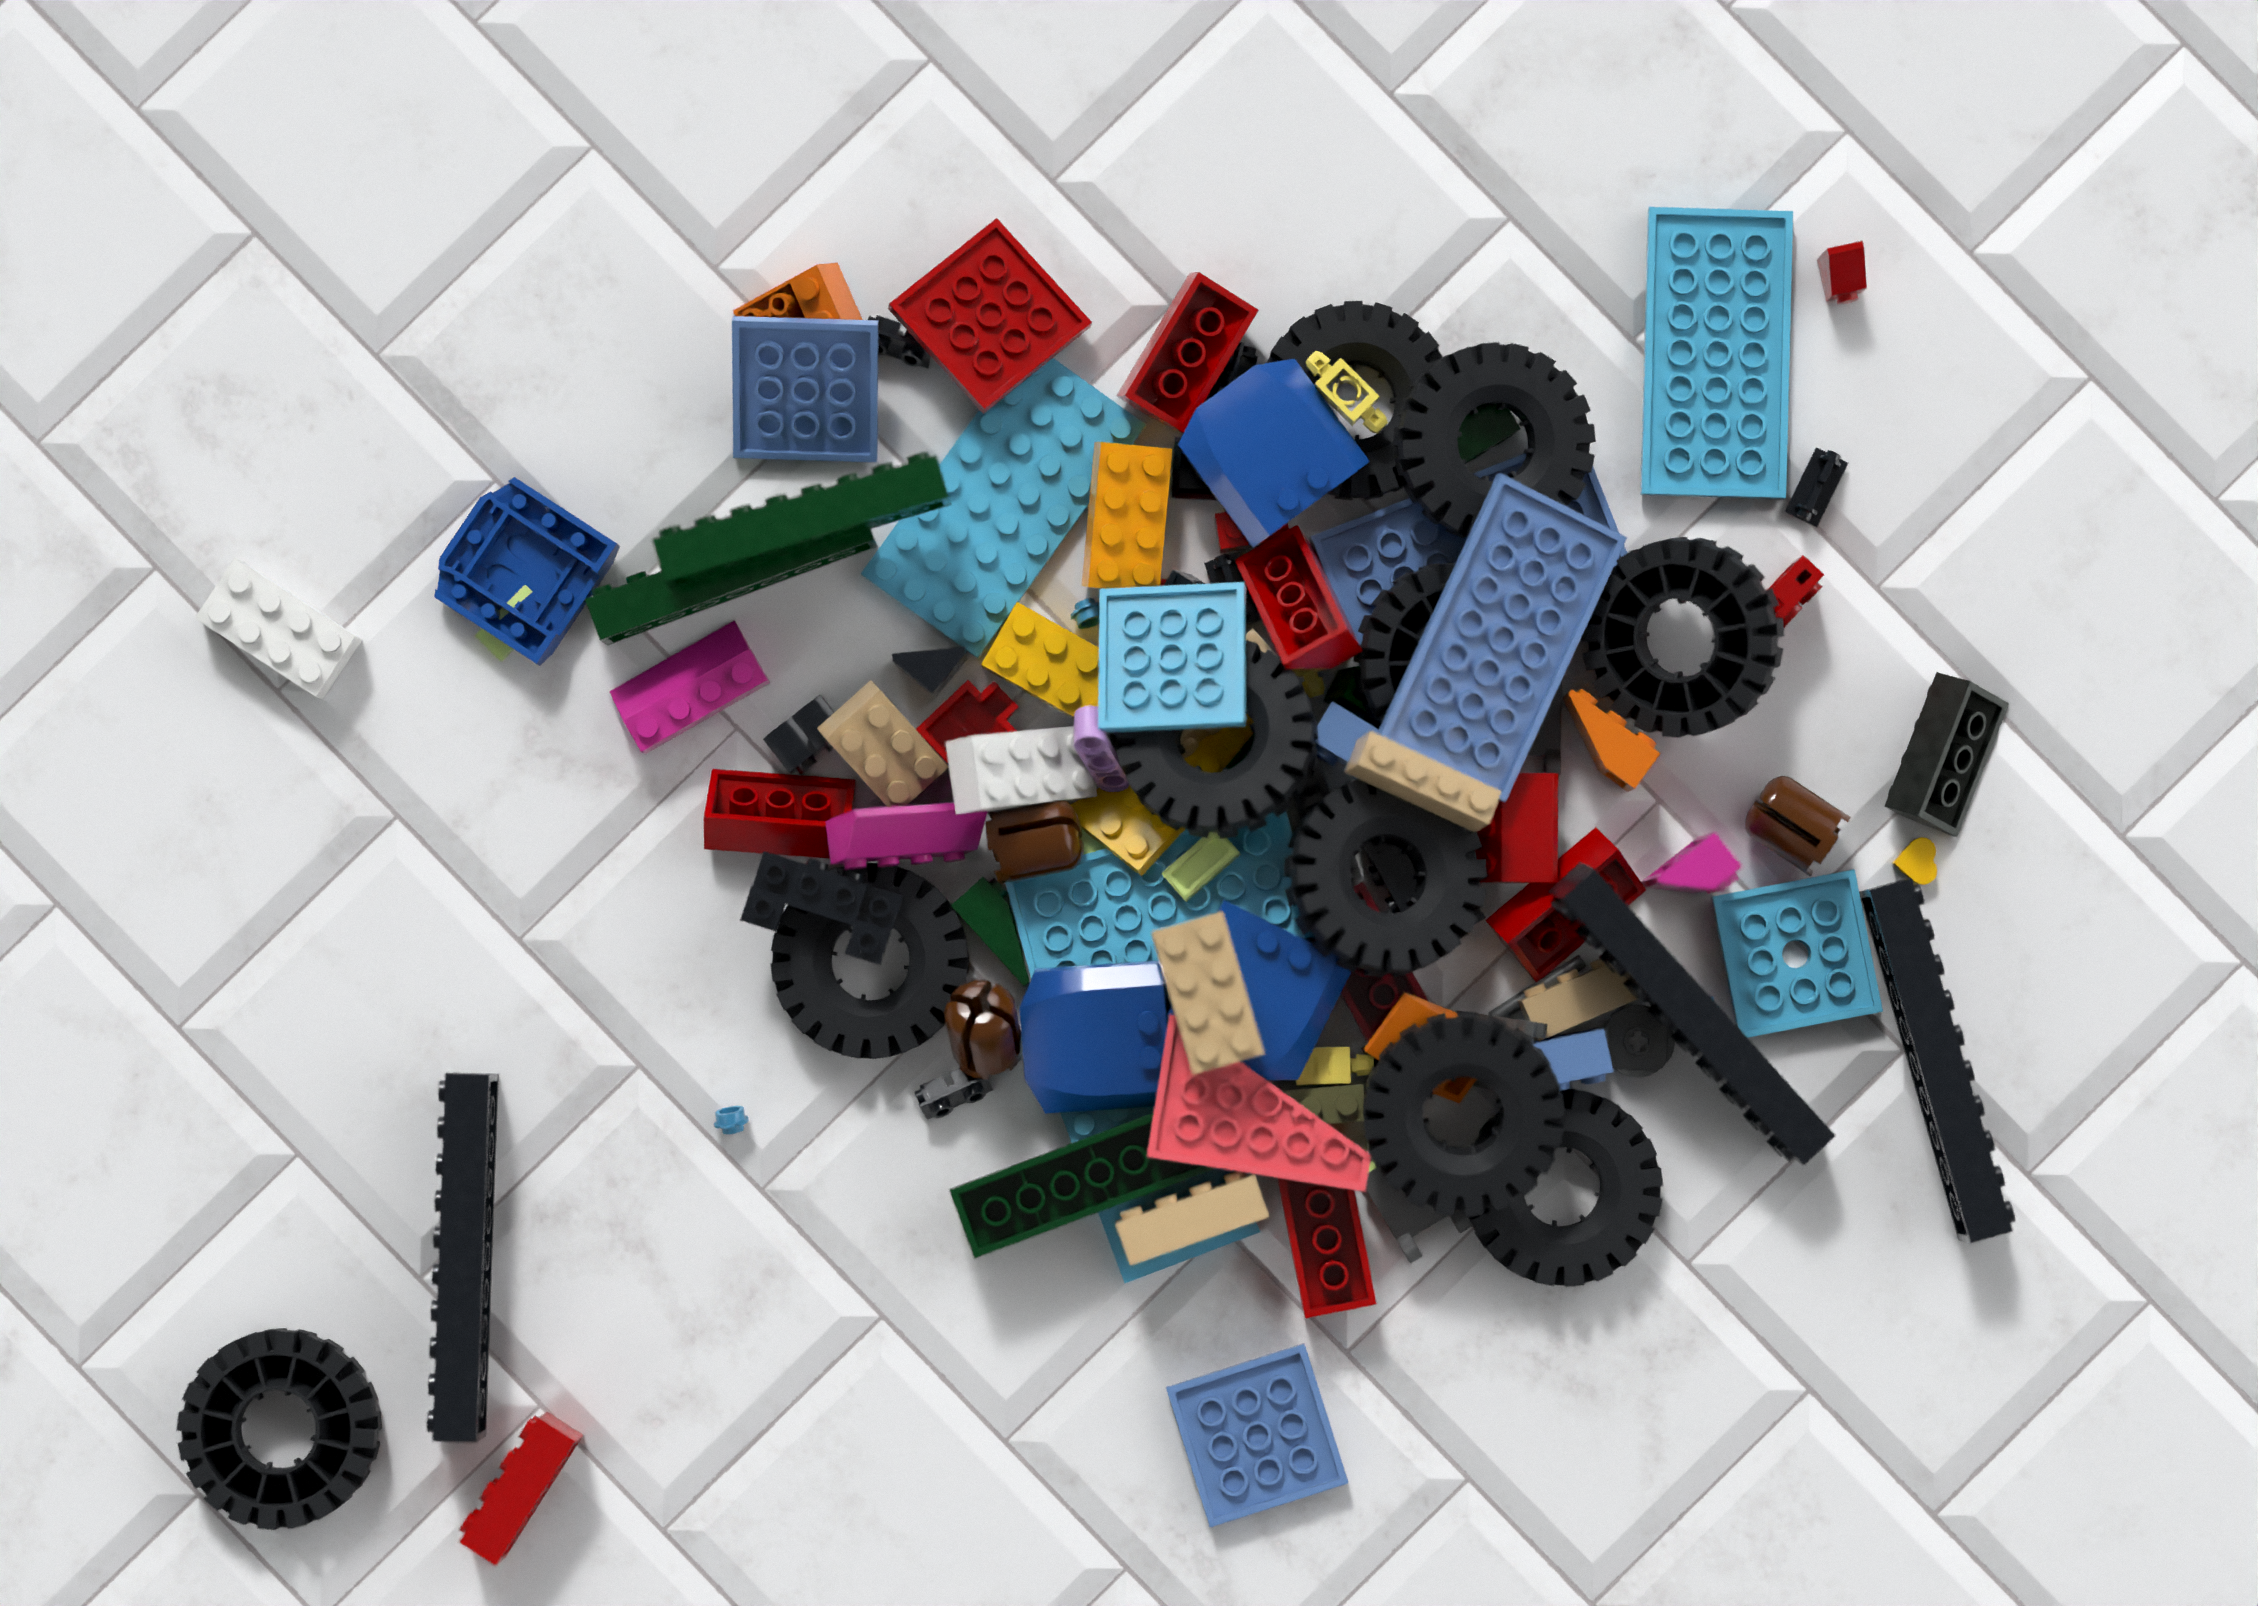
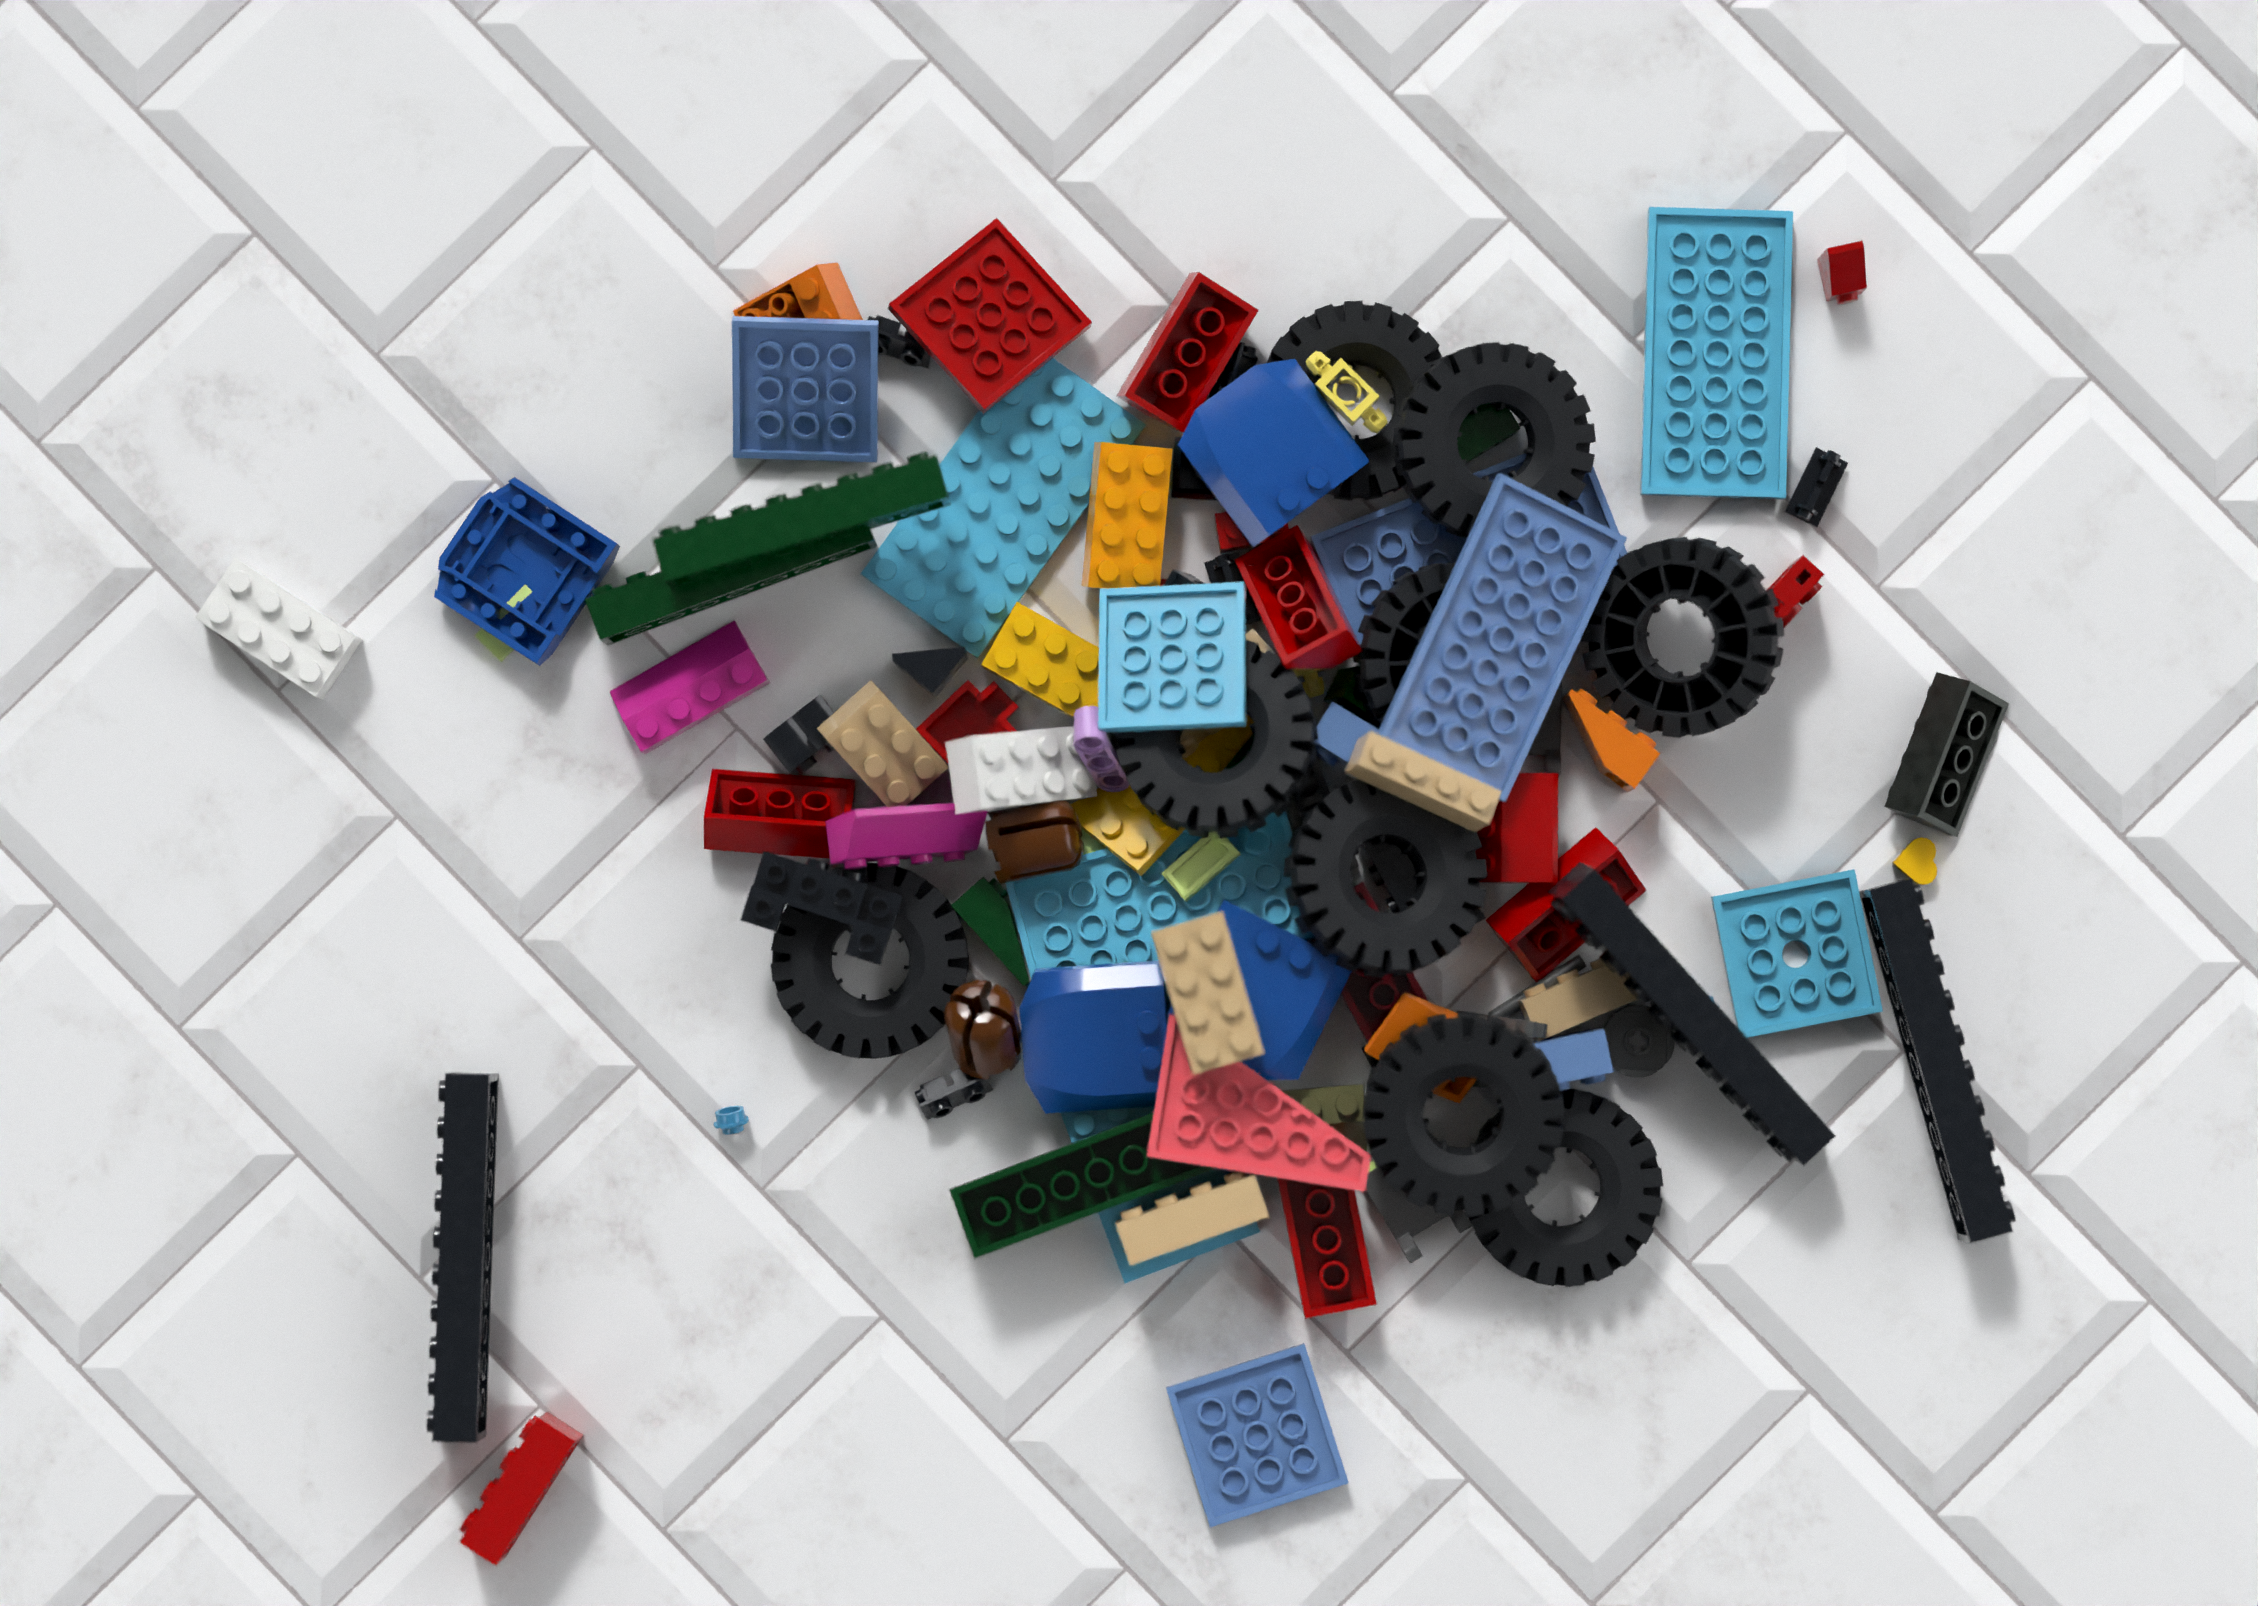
black tyre [177,1328,382,1530] -> none
dark azure plate [1071,598,1099,629] -> none
light yellow piece [1296,1047,1374,1086] -> none
dark pink slope [1641,832,1742,894] -> none
reddish brown cylinder [1745,776,1851,877] -> none

